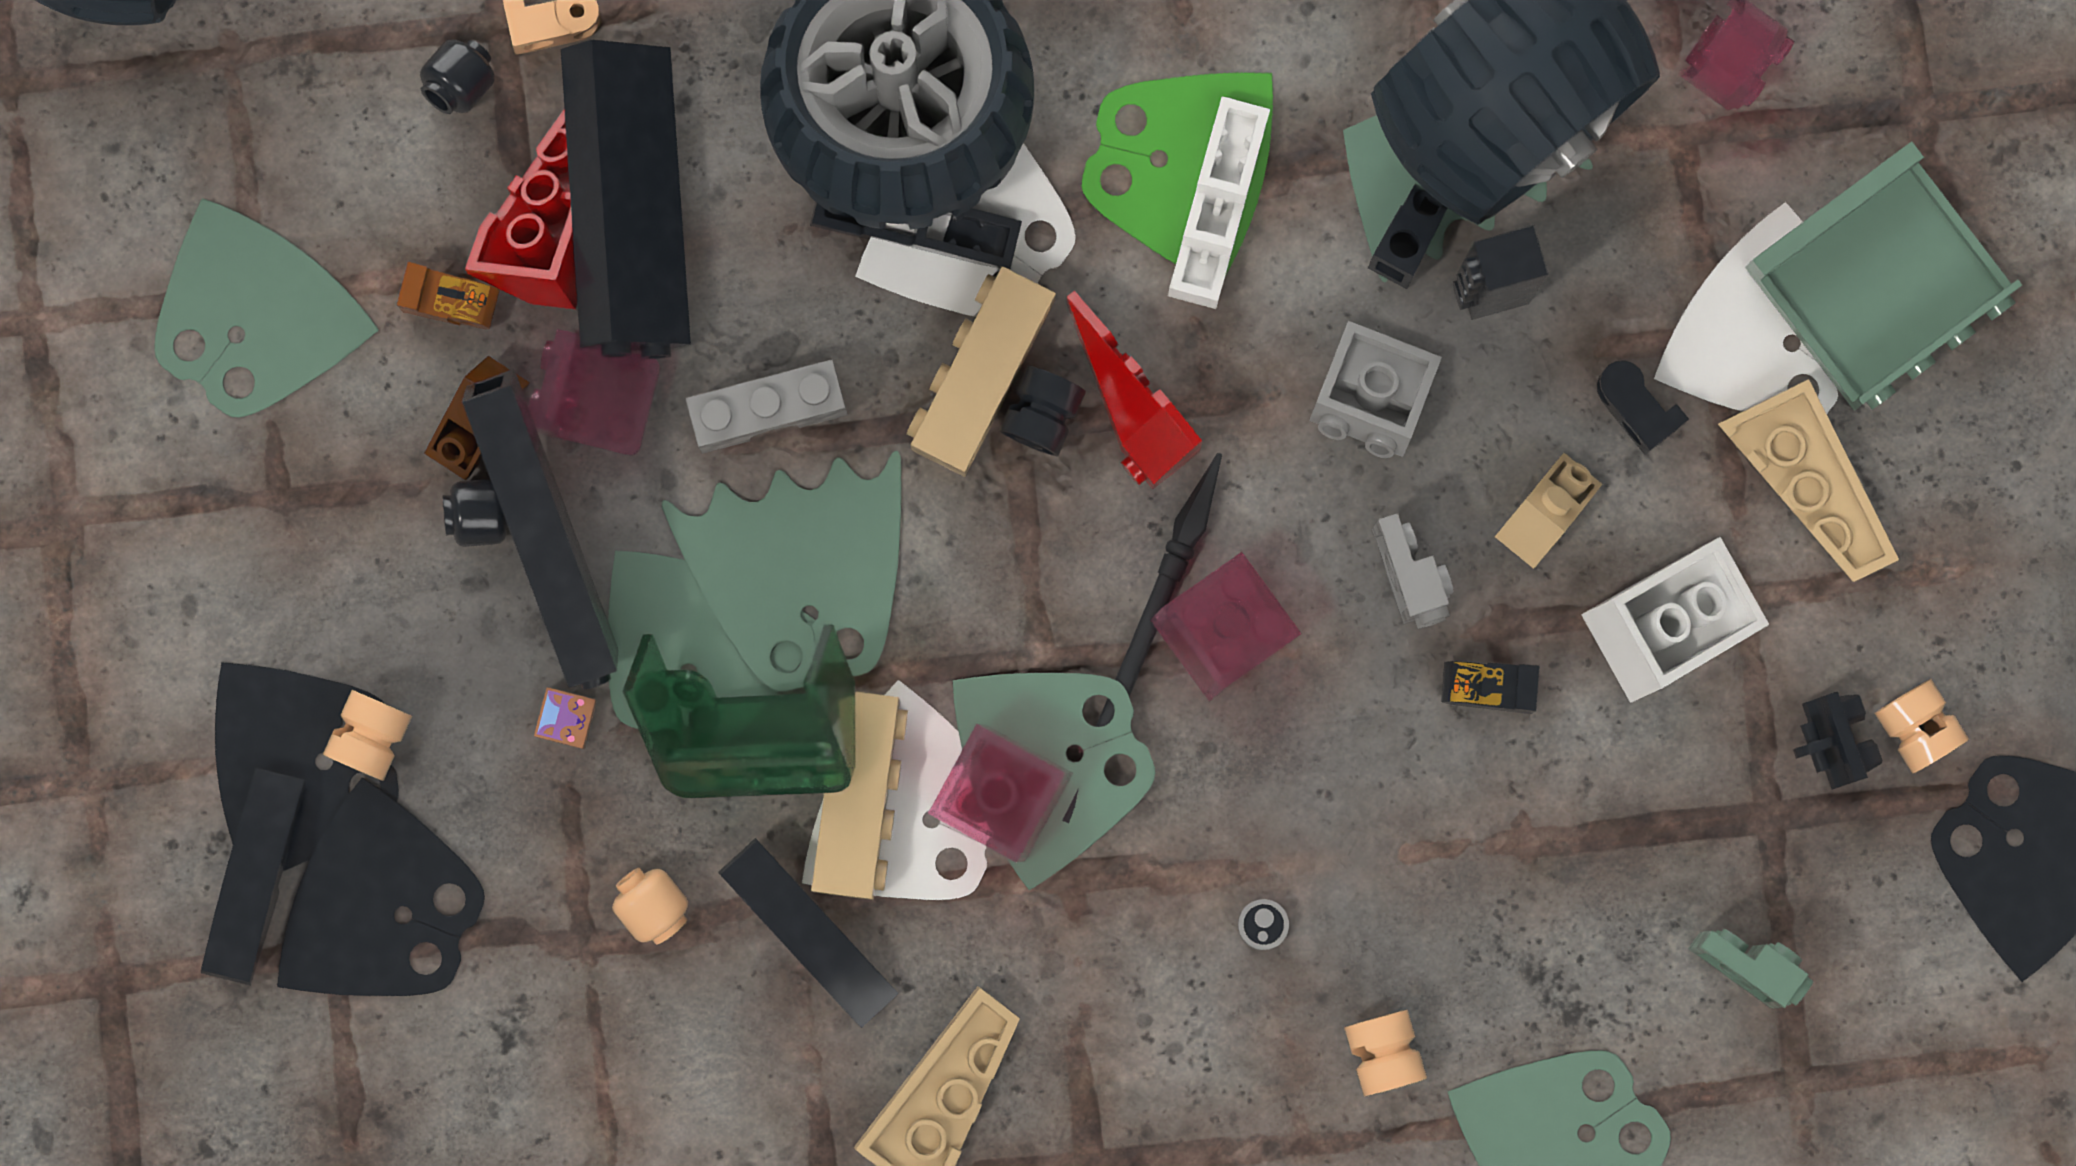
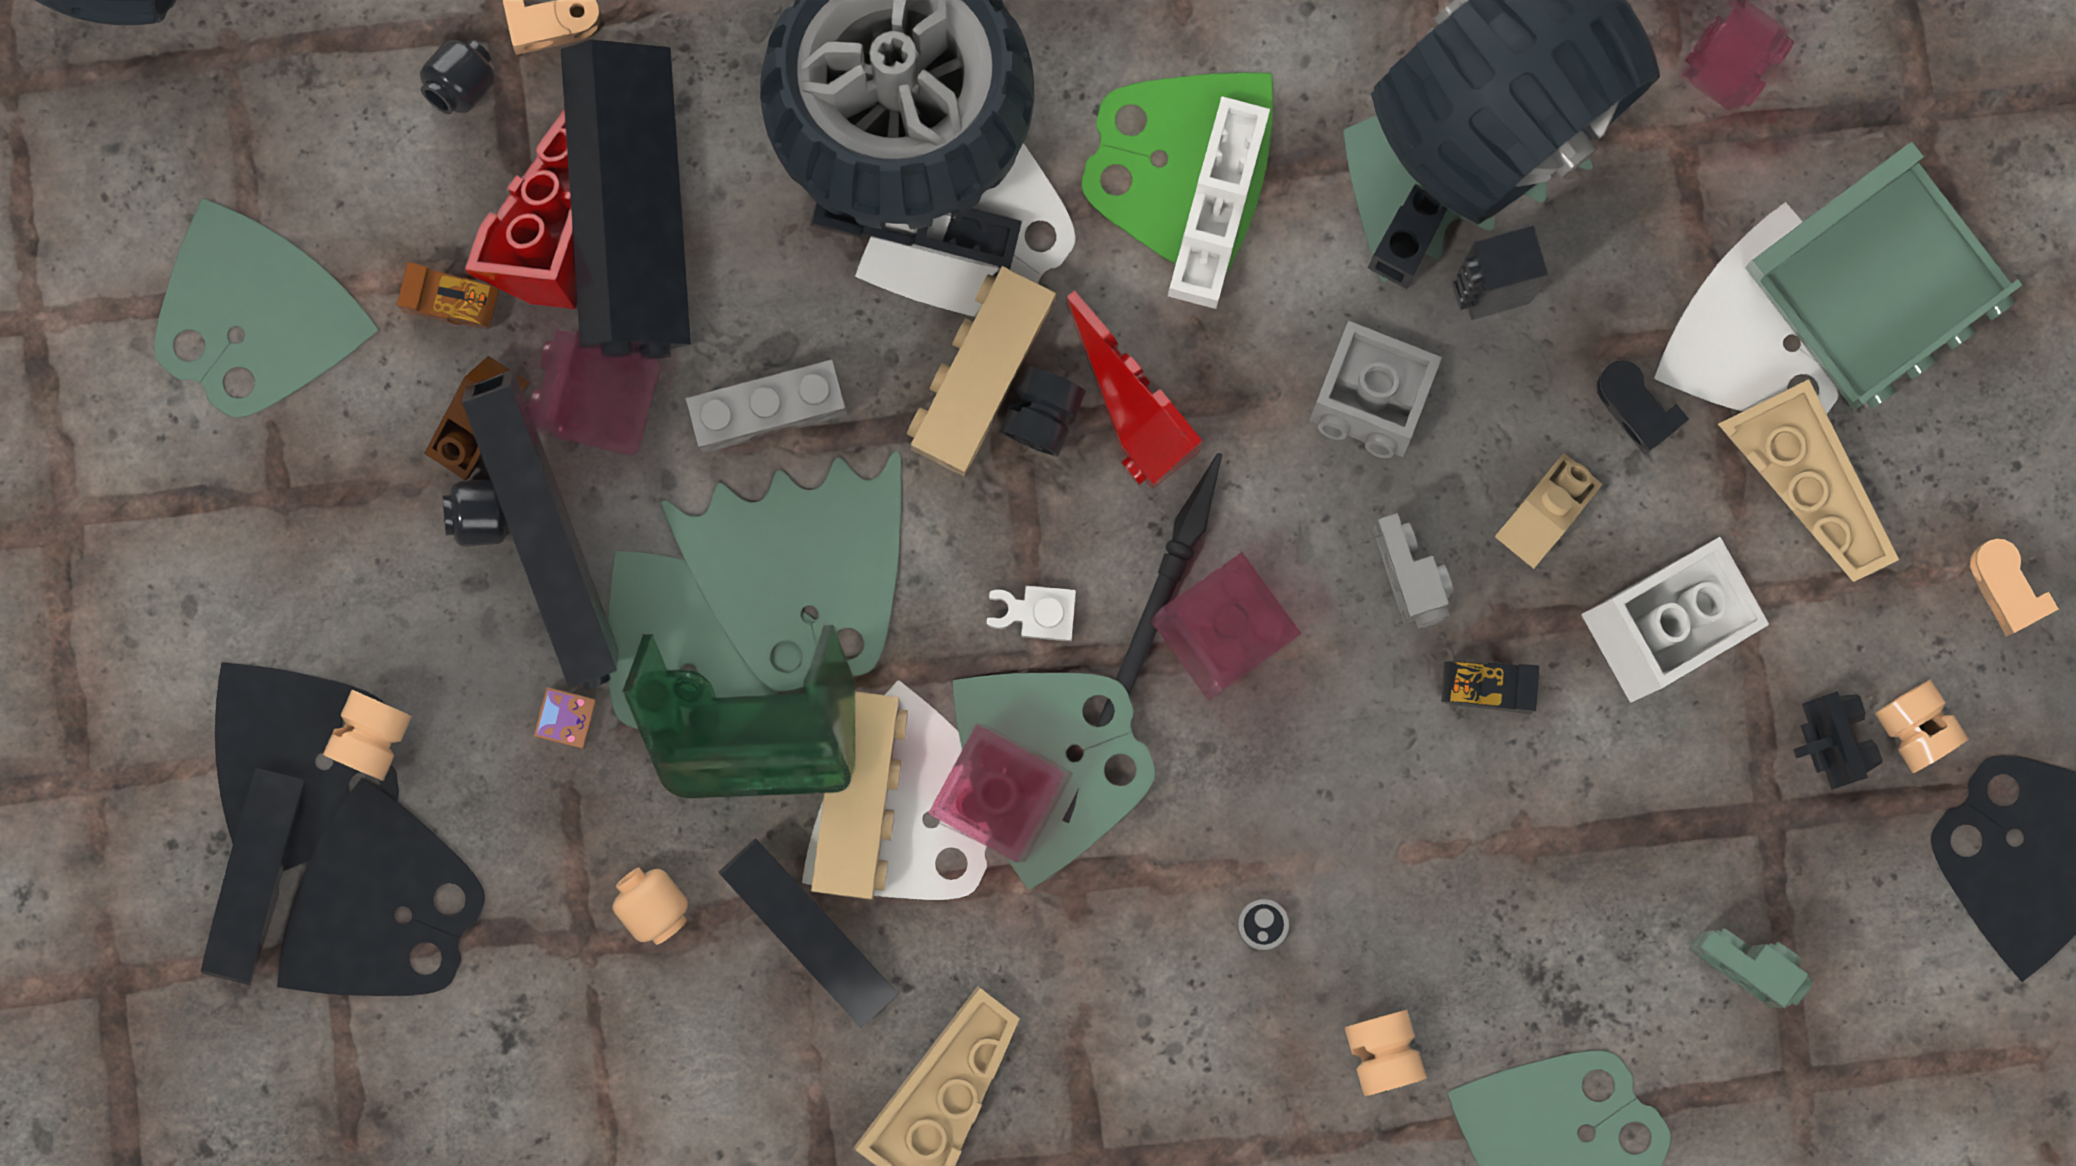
none -> white plate [987,586,1076,642]
none -> light nougat leg [1970,539,2058,636]

